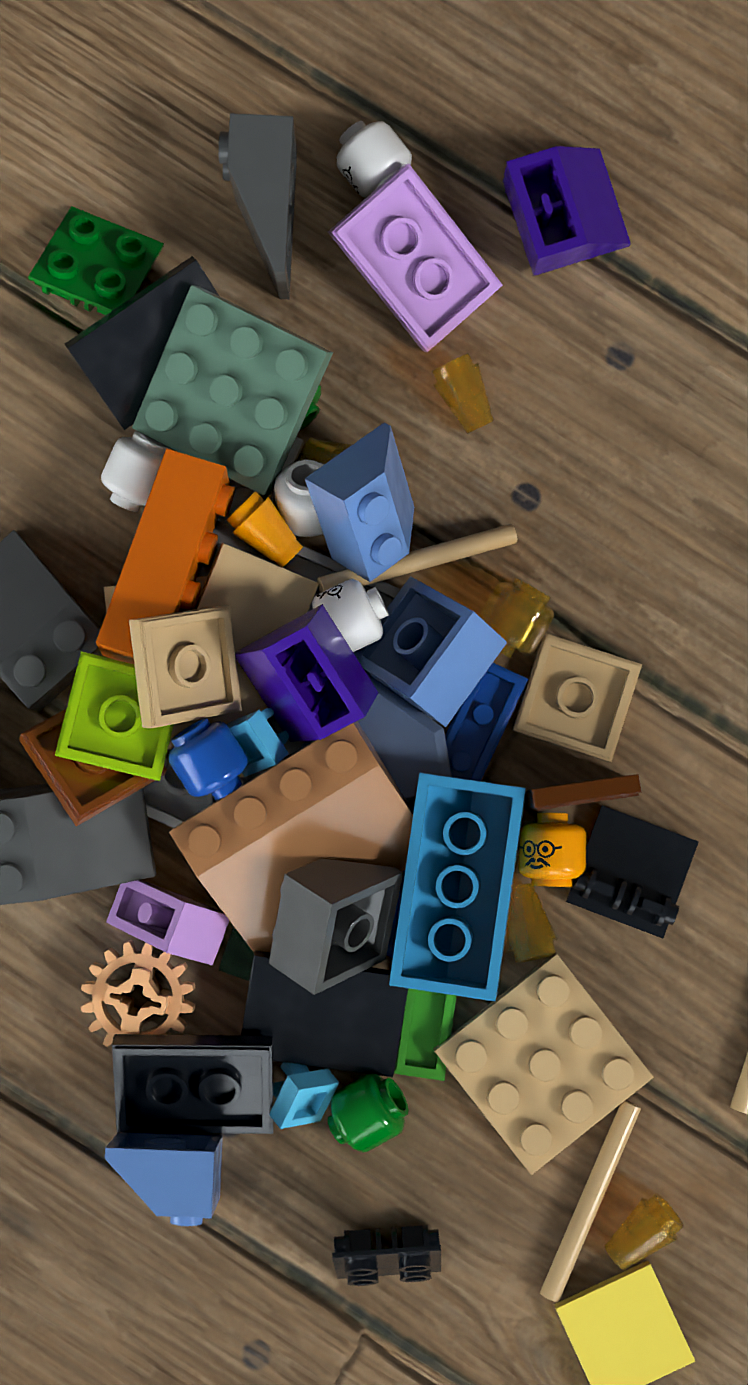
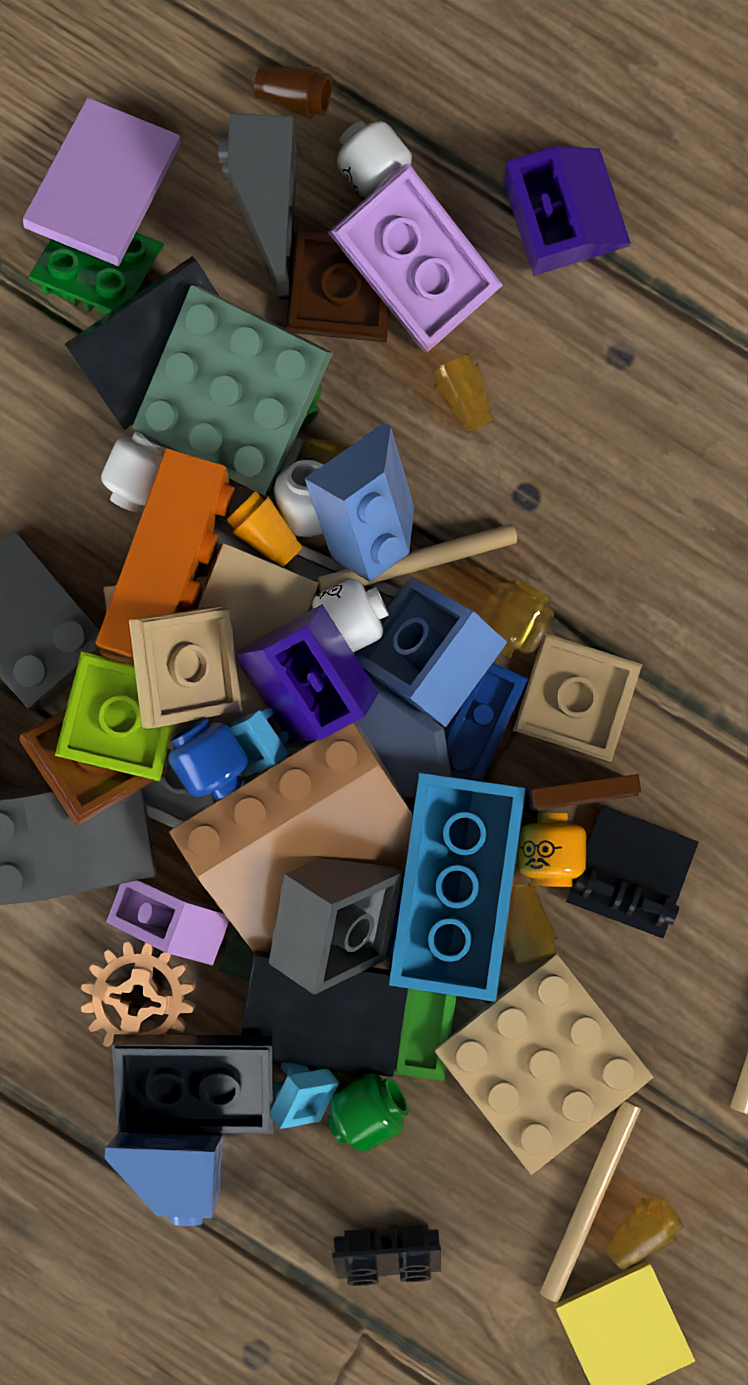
none -> lavender tile [23,98,180,266]
none -> reddish brown cone [254,67,332,119]
none -> reddish brown tile [286,229,390,343]

